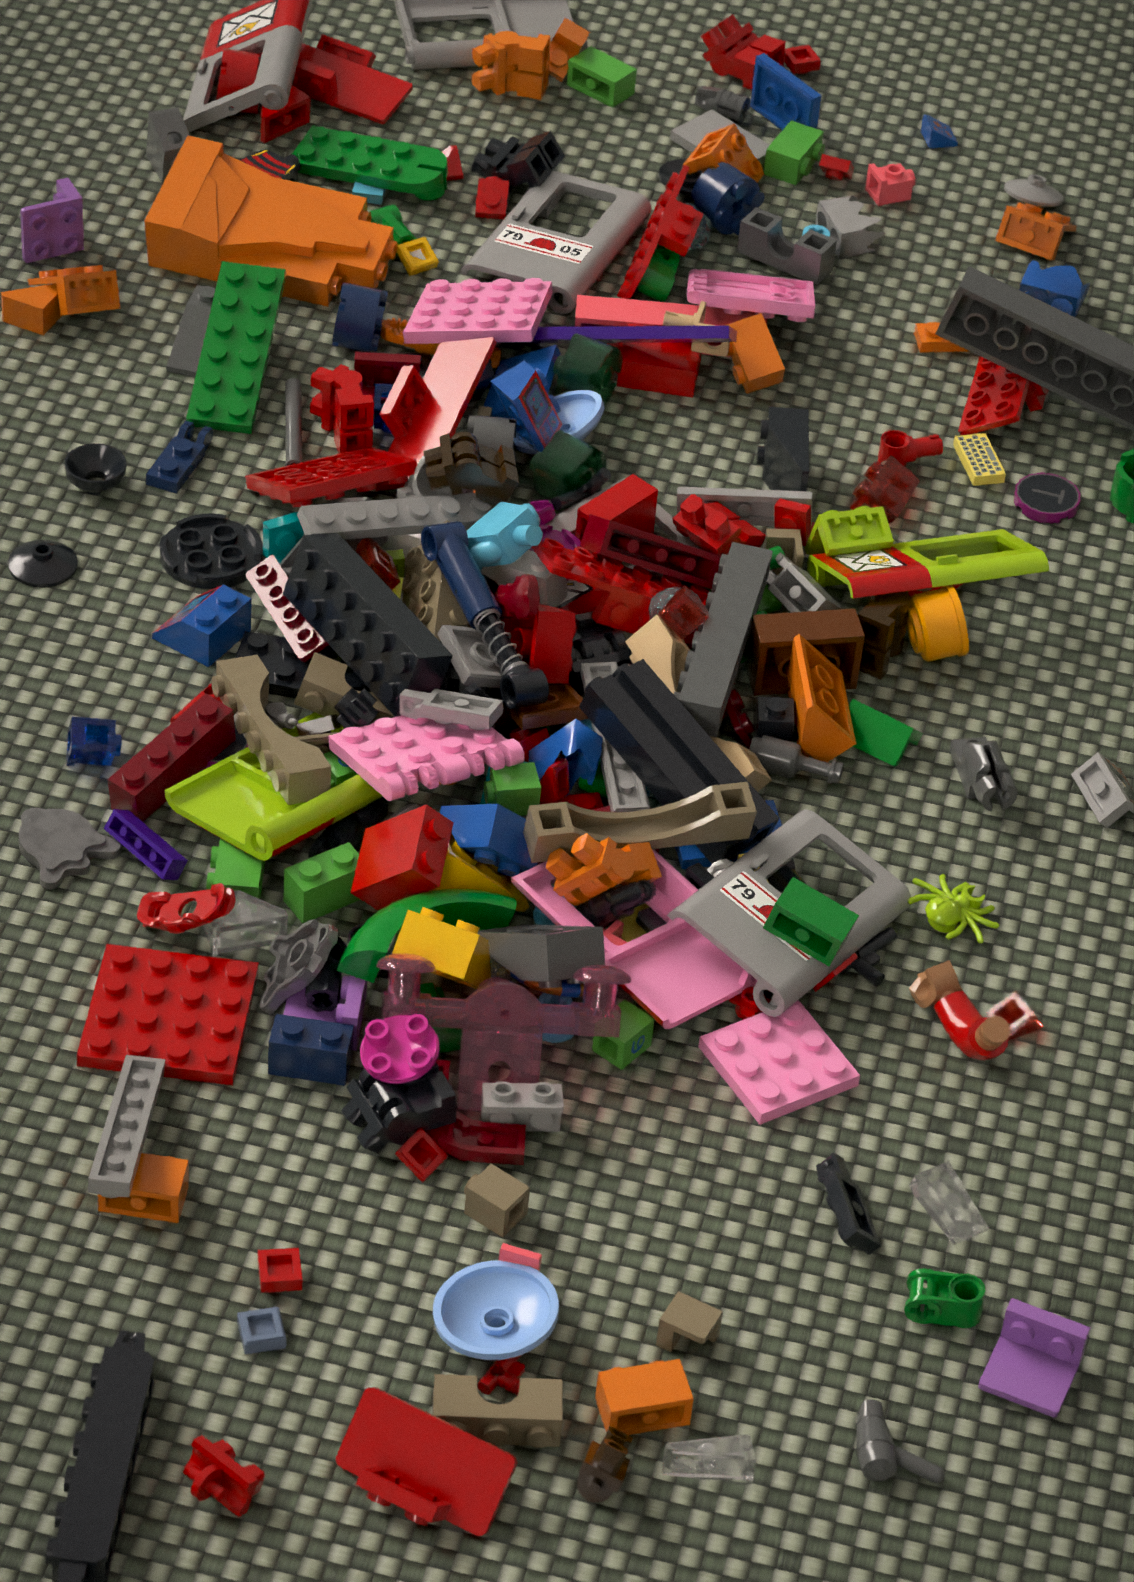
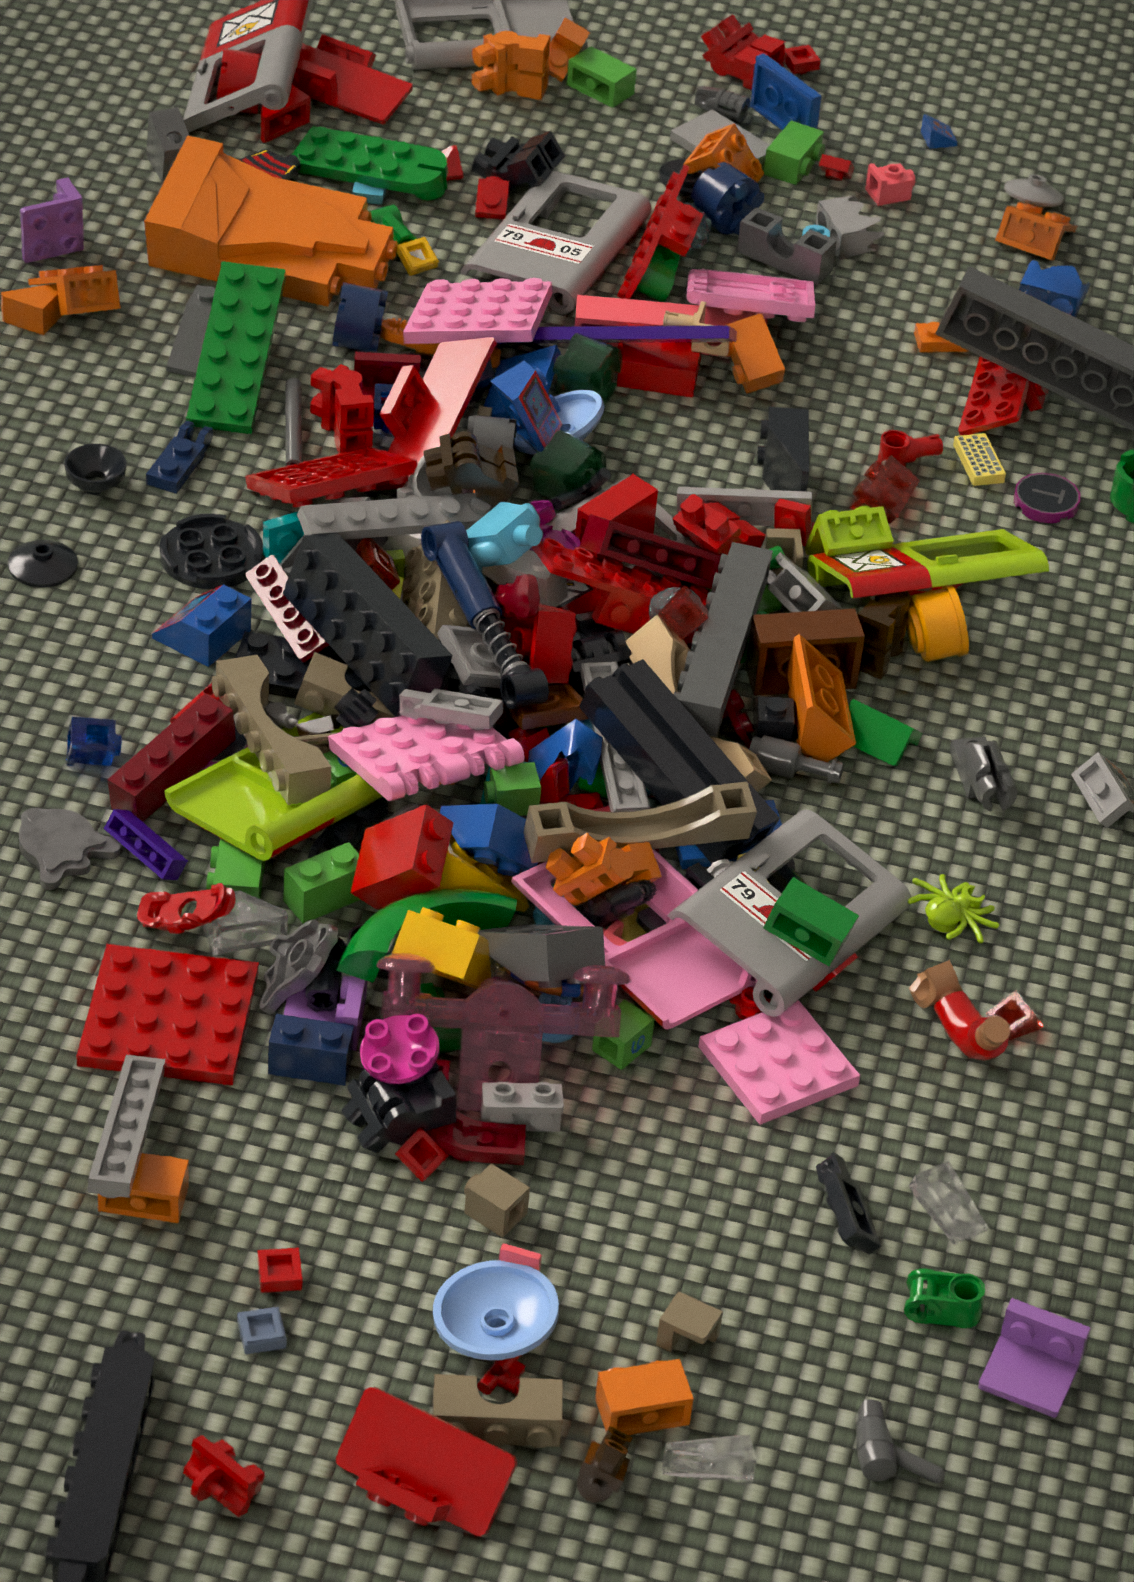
black hose [839,927,897,987] -> none

